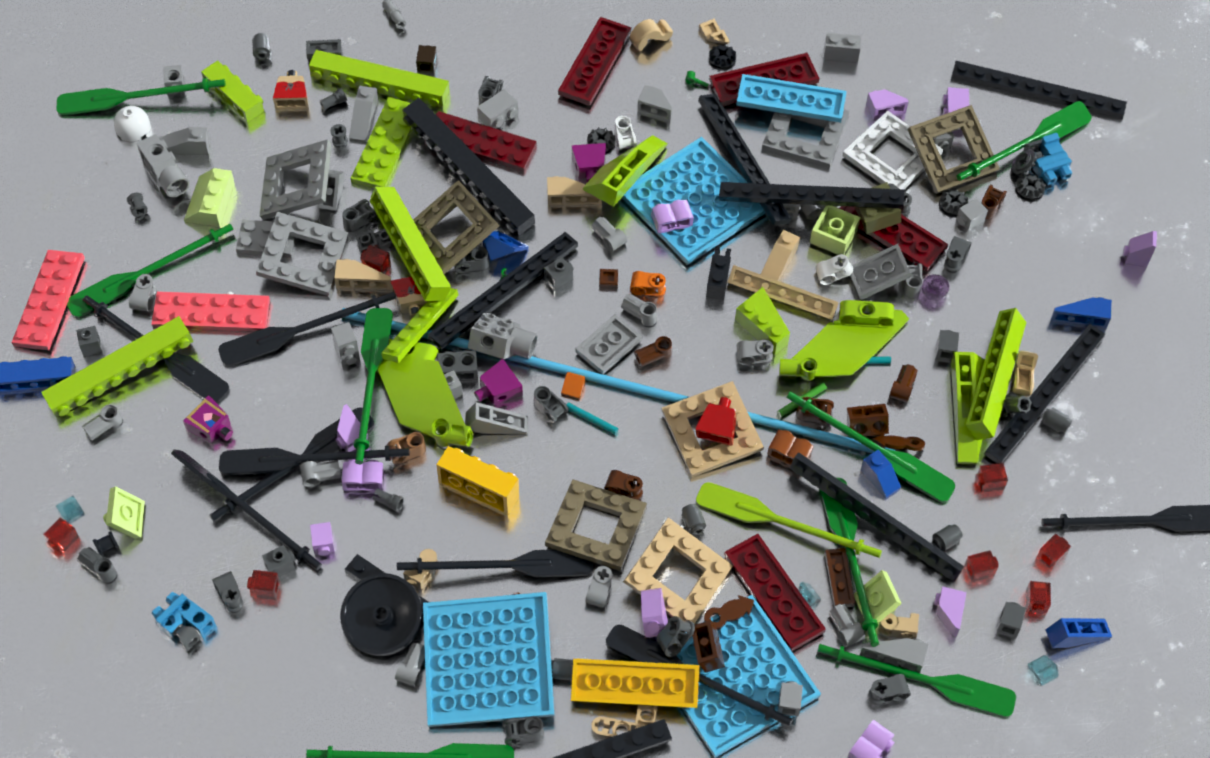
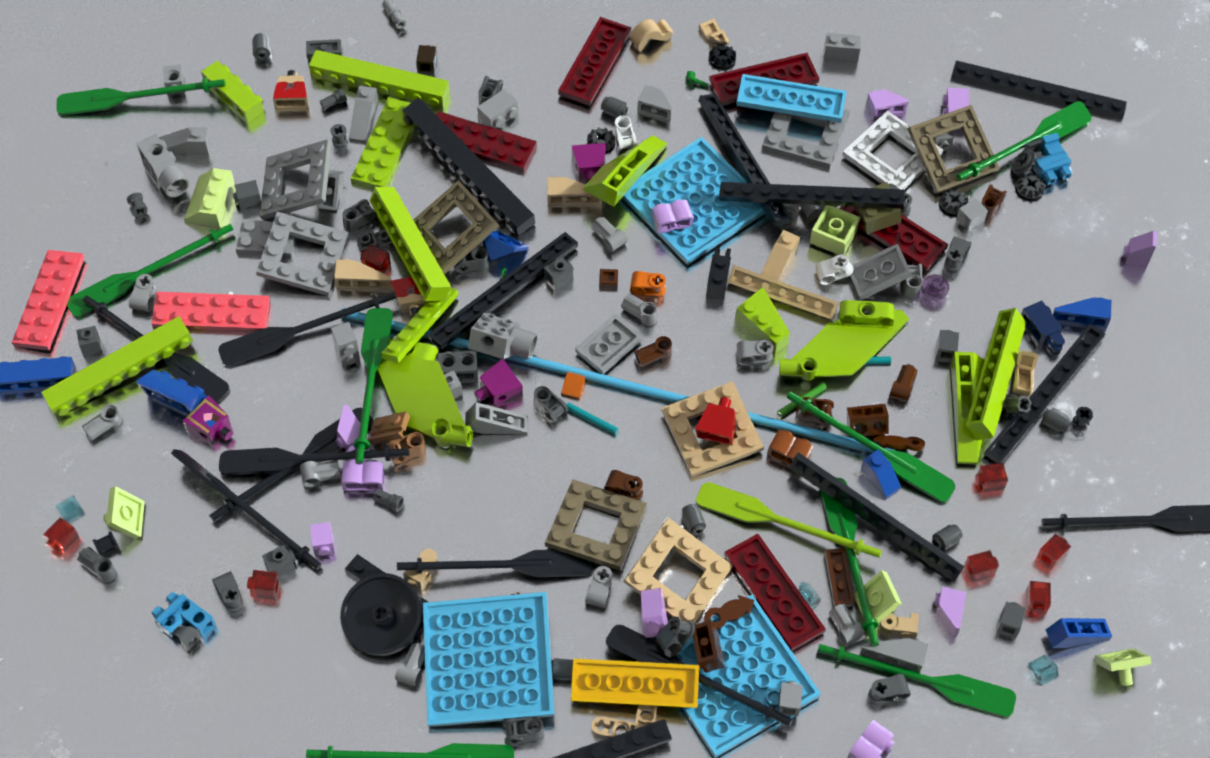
white cylinder [114,106,151,142] -> none
yellow brick [436,446,519,516] -> none
none -> blue slope [136,370,207,415]
none -> dark grey brick [233,180,261,209]
none -> medium nougat plate [367,411,410,445]
none -> dark grey brick [601,96,628,118]
none -> dark blue hinge [1021,300,1065,353]
none -> black bush [1072,407,1093,431]
none -> yellowish green tile [1095,648,1151,686]

